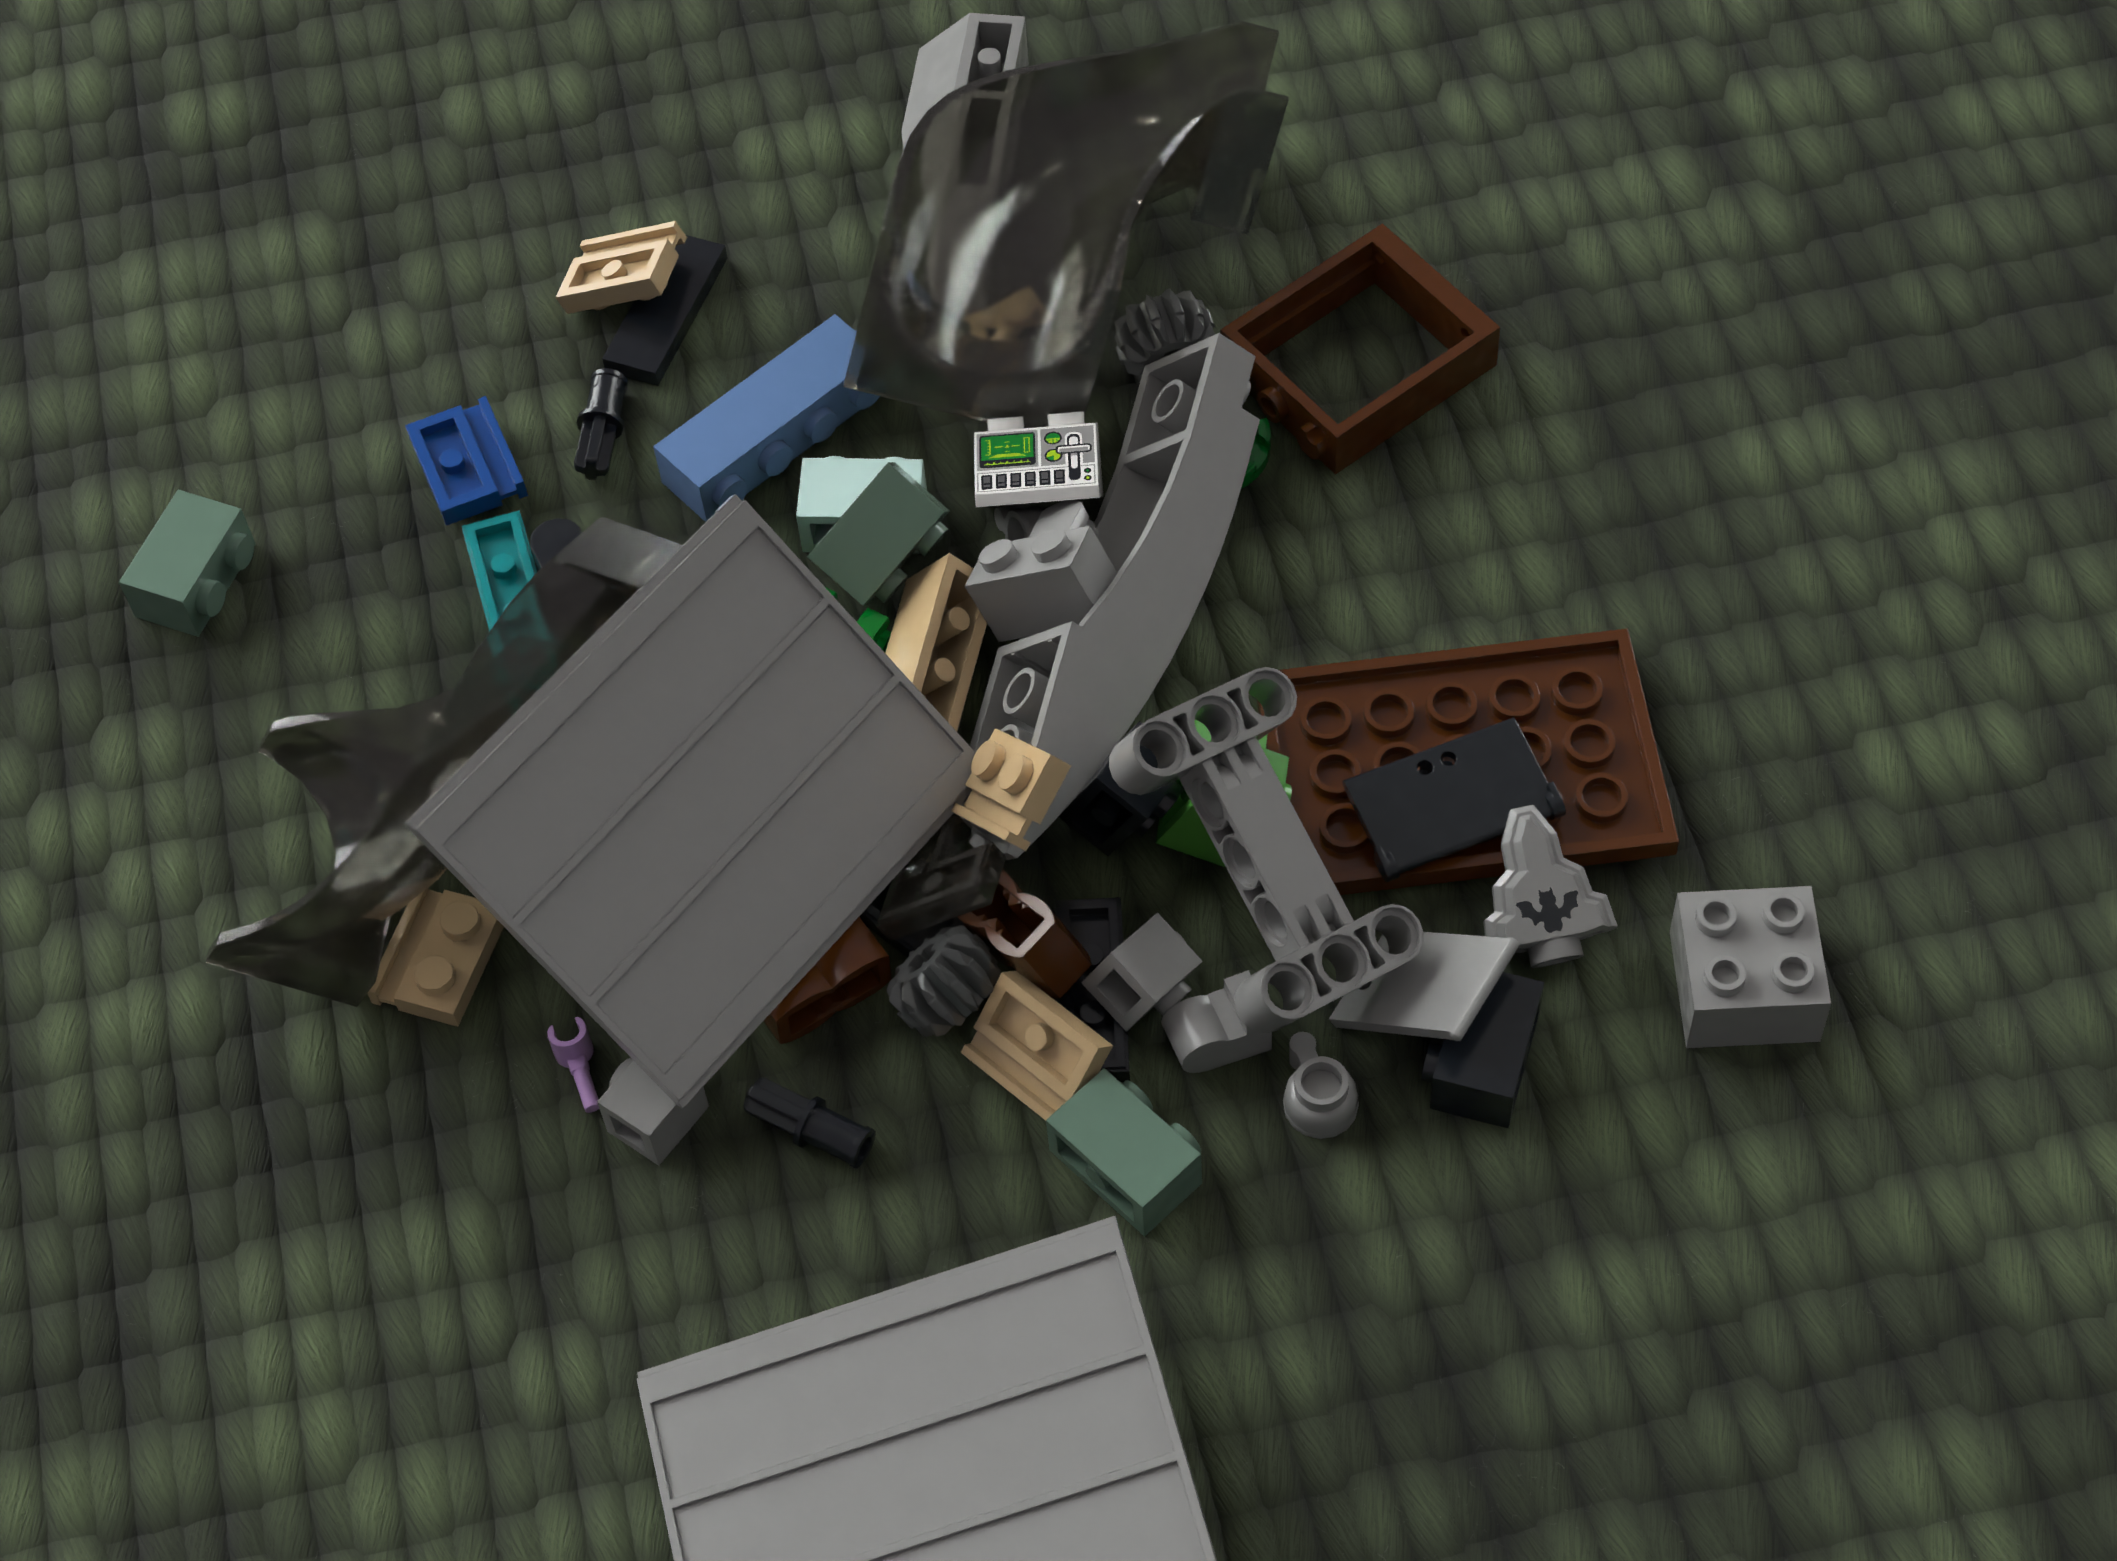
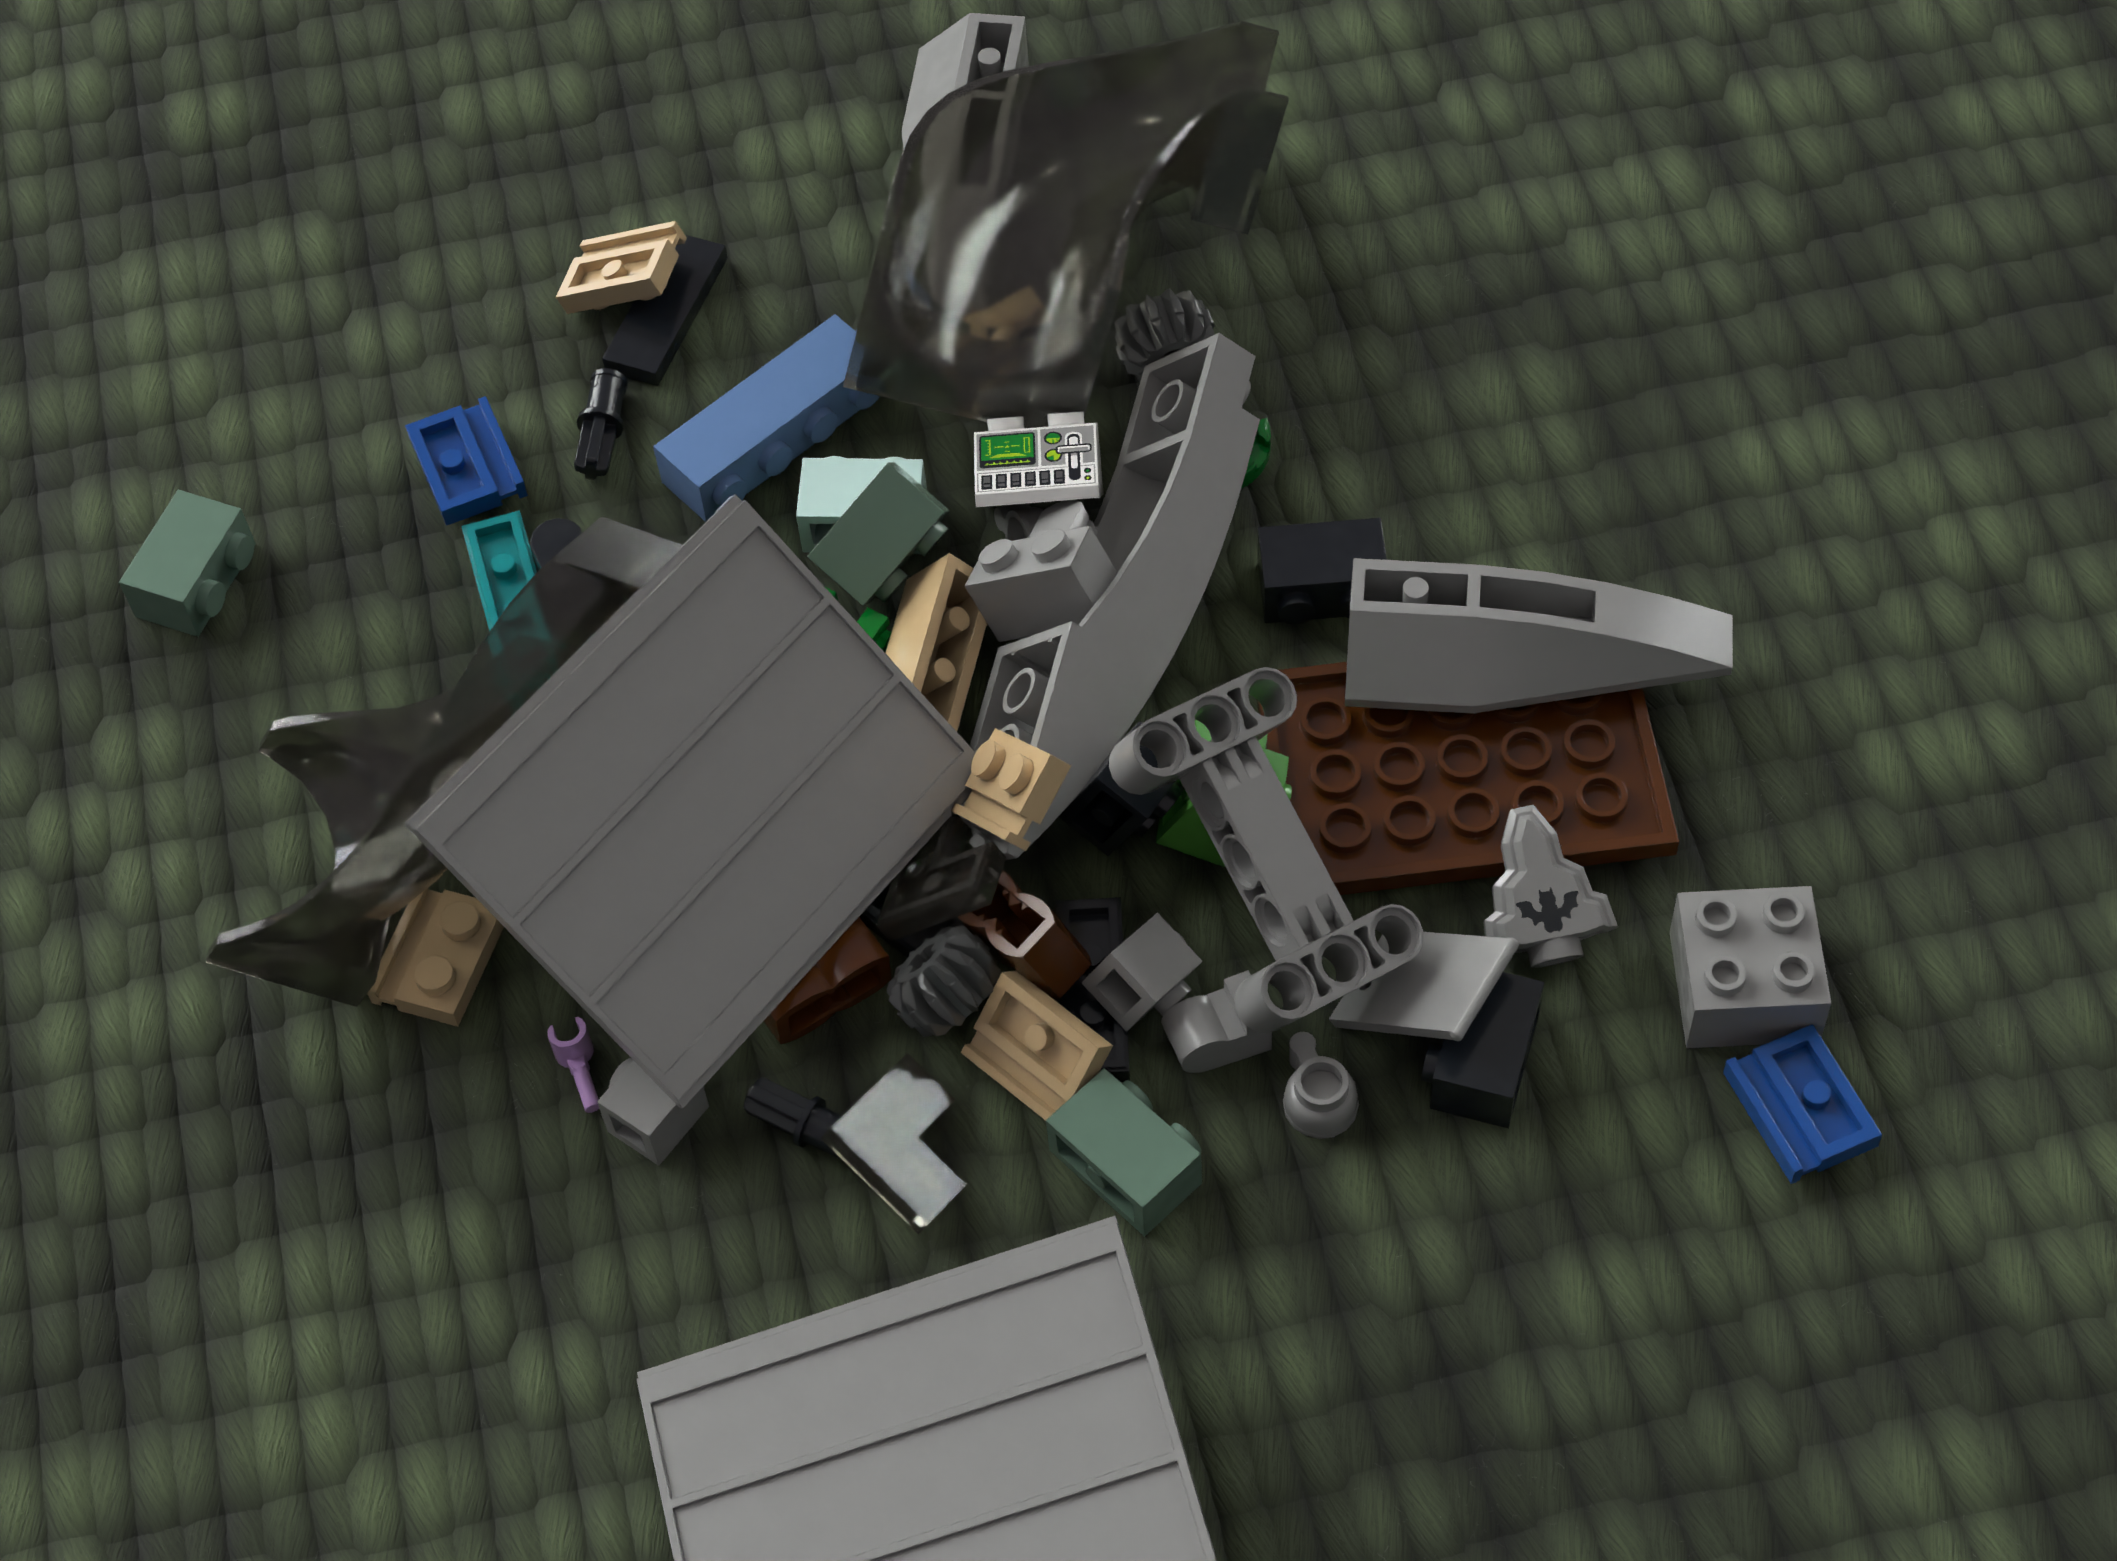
reddish brown window [1220,223,1500,475] -> none
black door [1342,717,1566,883] -> none
none -> clear smoke tile [821,1053,966,1235]
none -> black brick [1258,518,1387,624]
none -> light grey wedge [1345,558,1733,713]
none -> blue plate [1723,1024,1882,1184]

